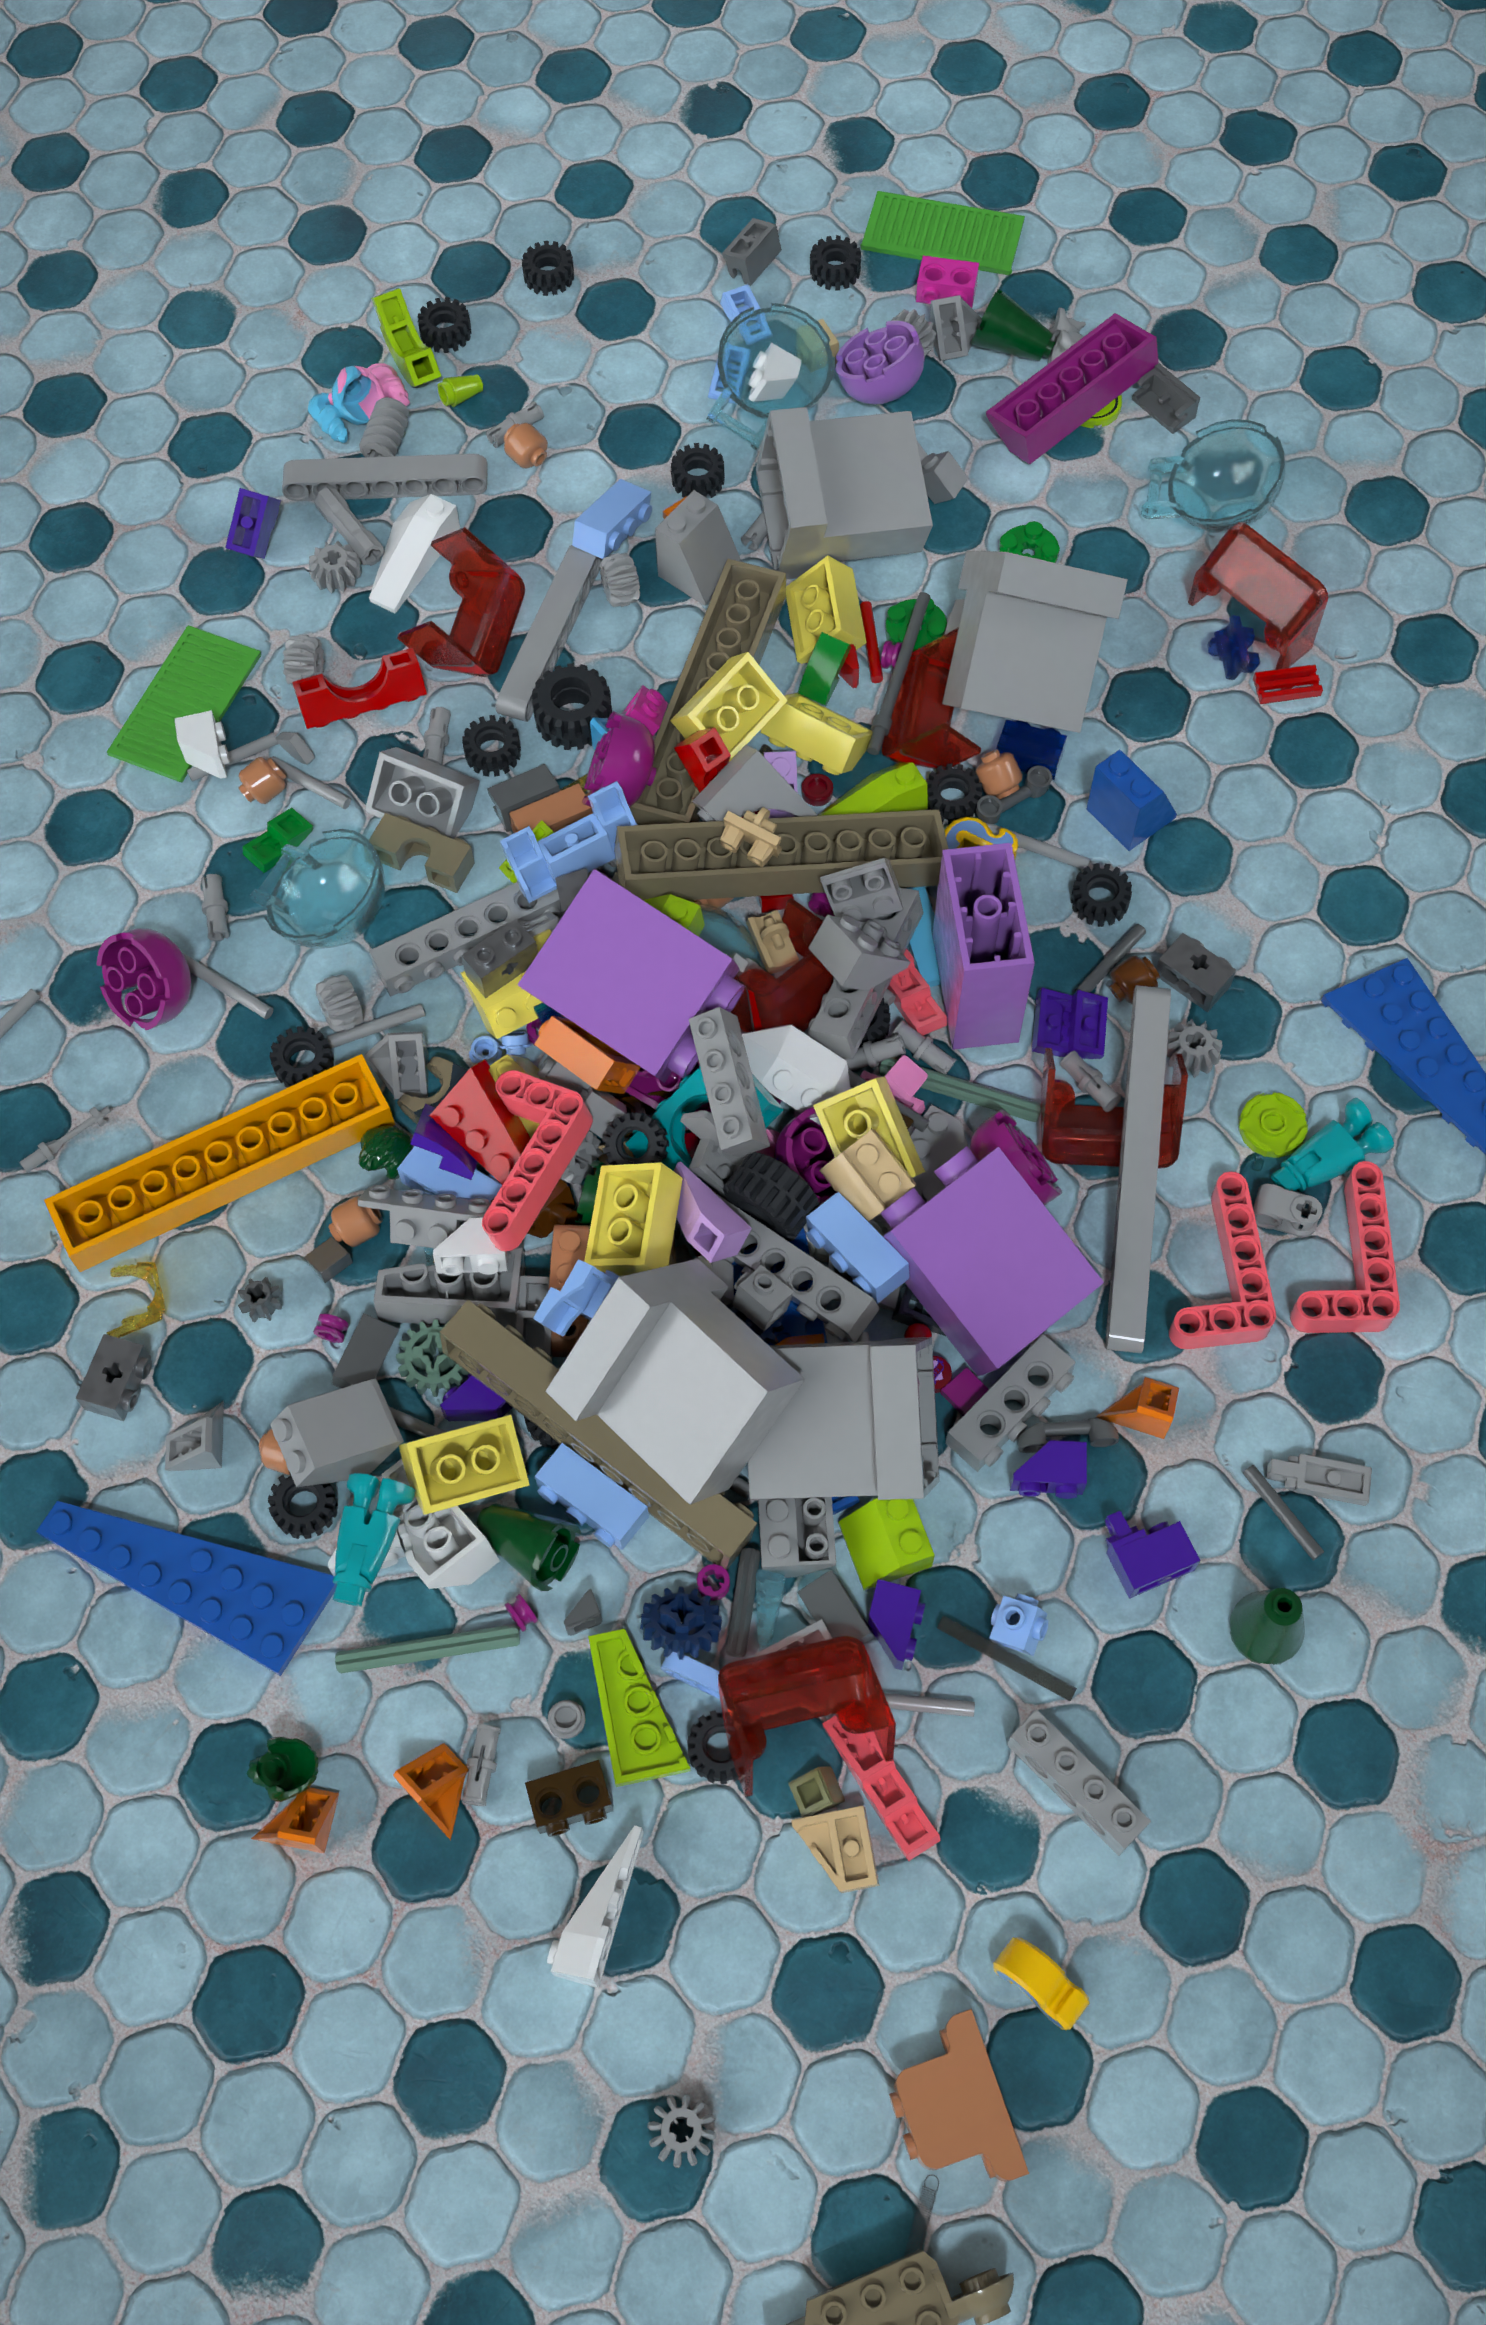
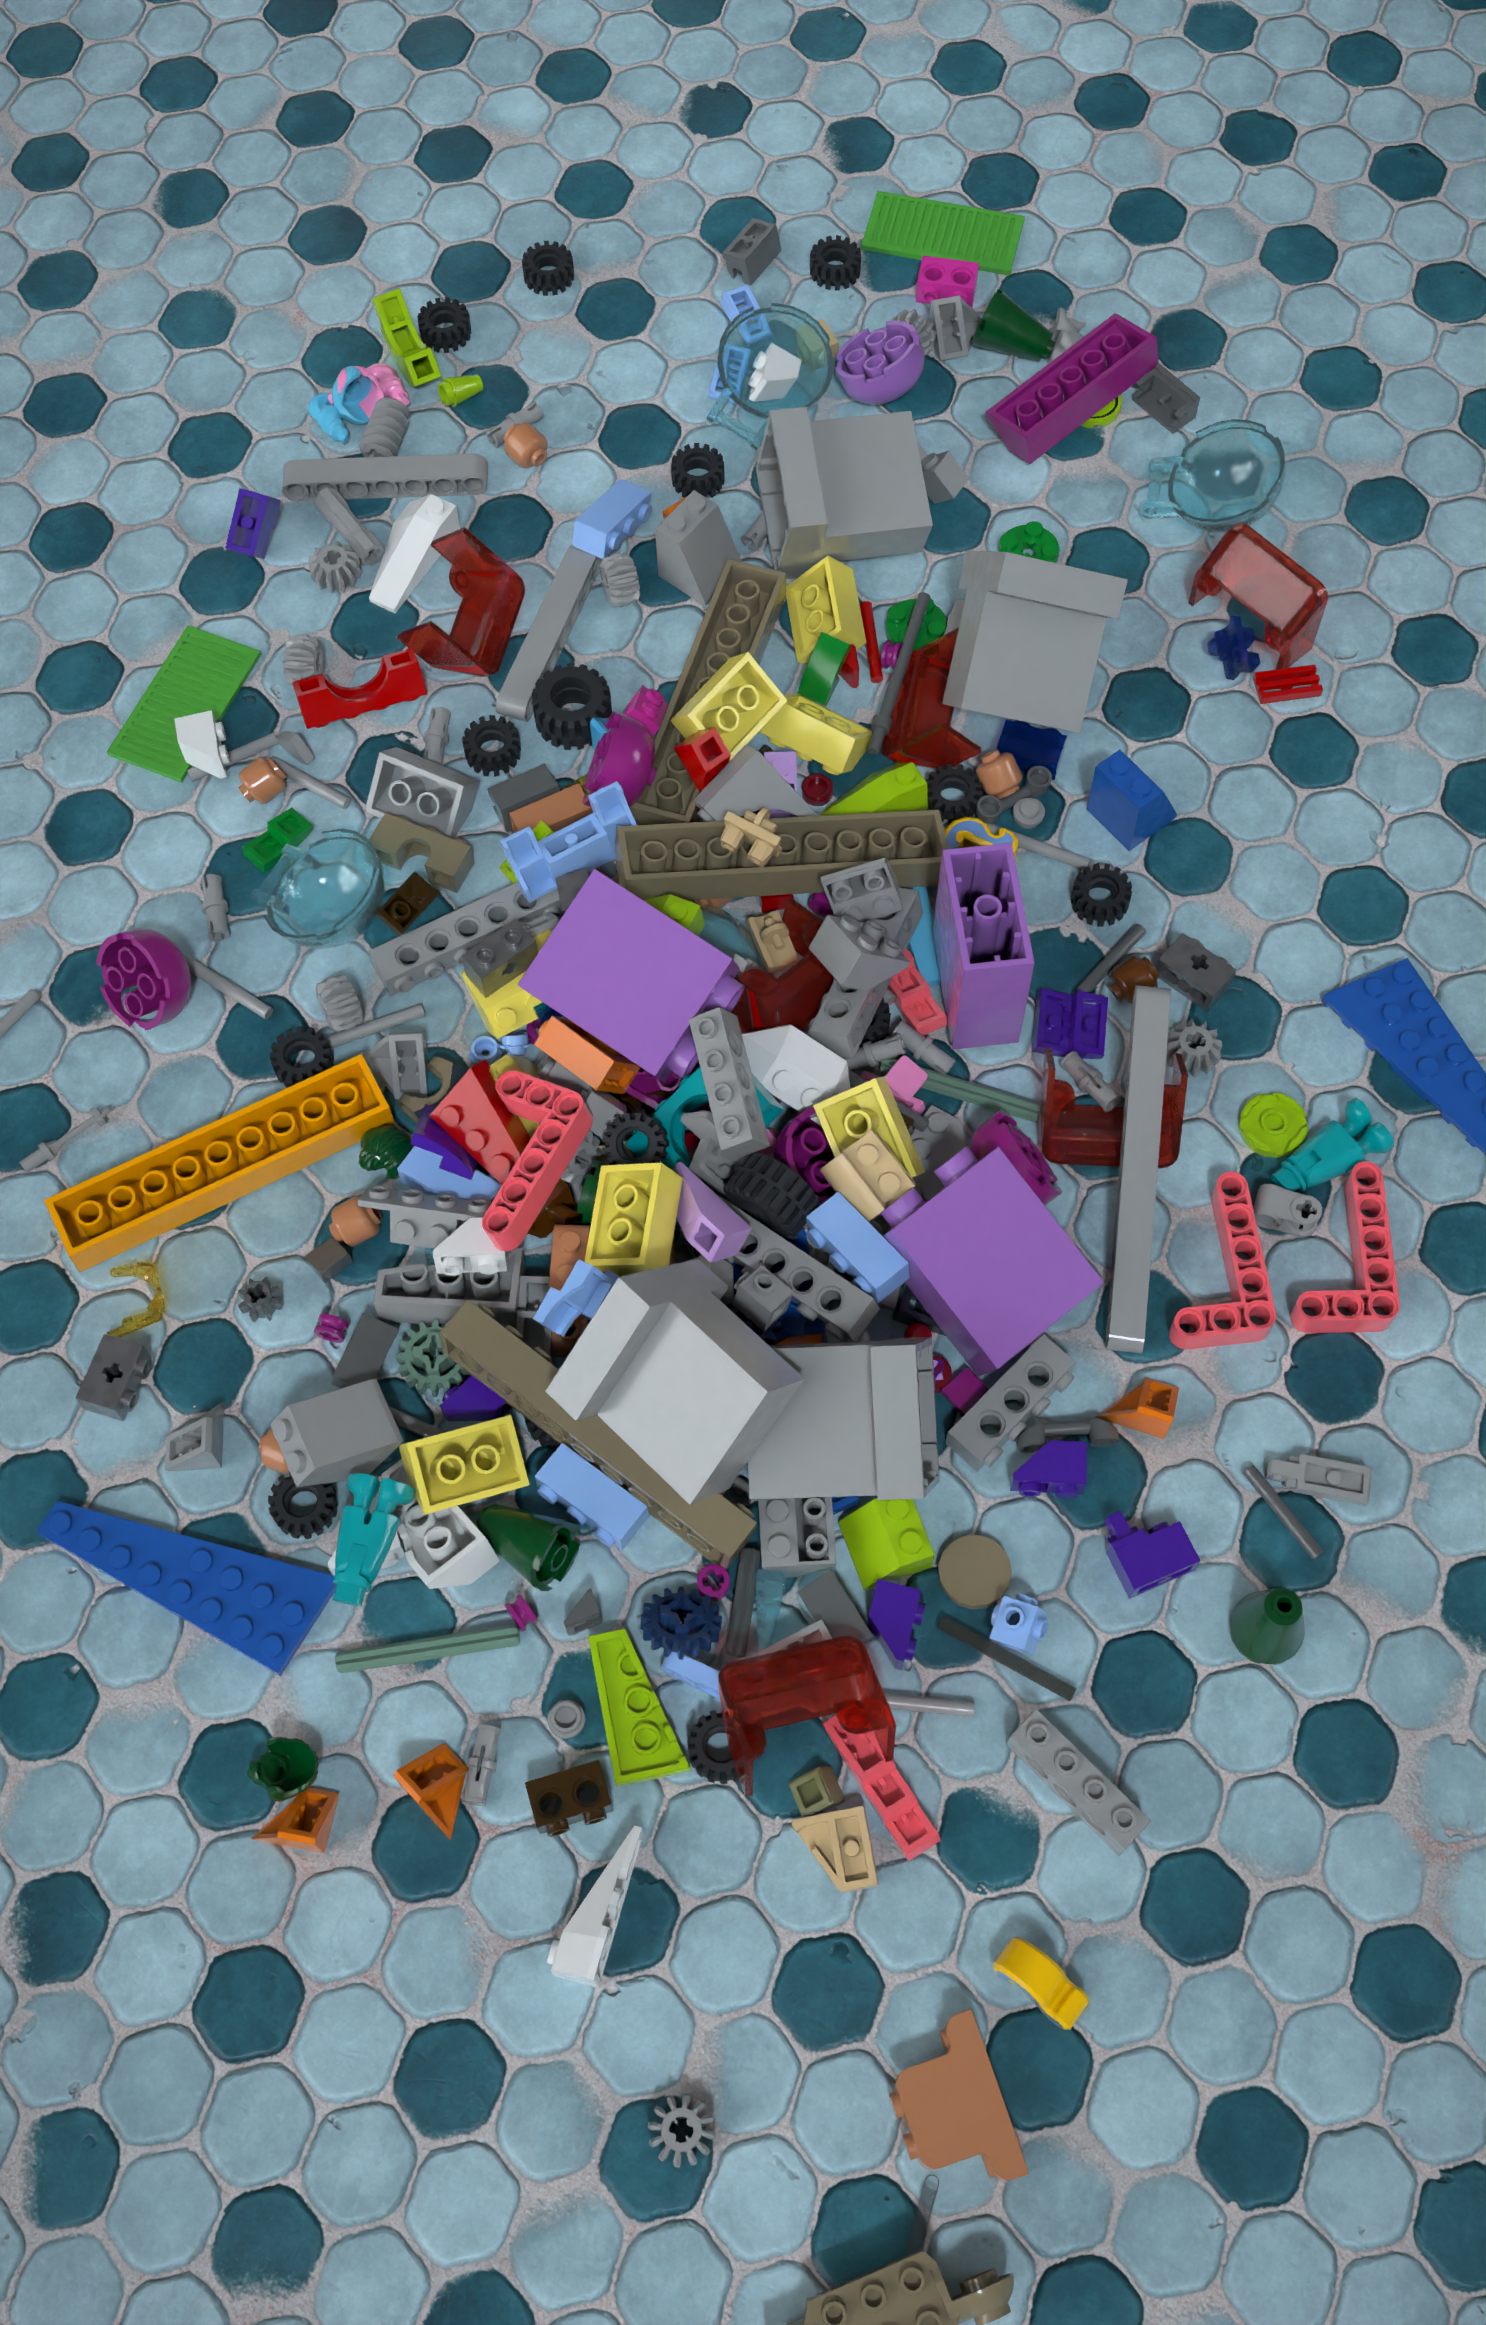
none -> dark brown slope [375,871,439,936]
none -> dark tan tile [937,1535,1012,1610]
none -> light grey plate [1013,798,1045,829]

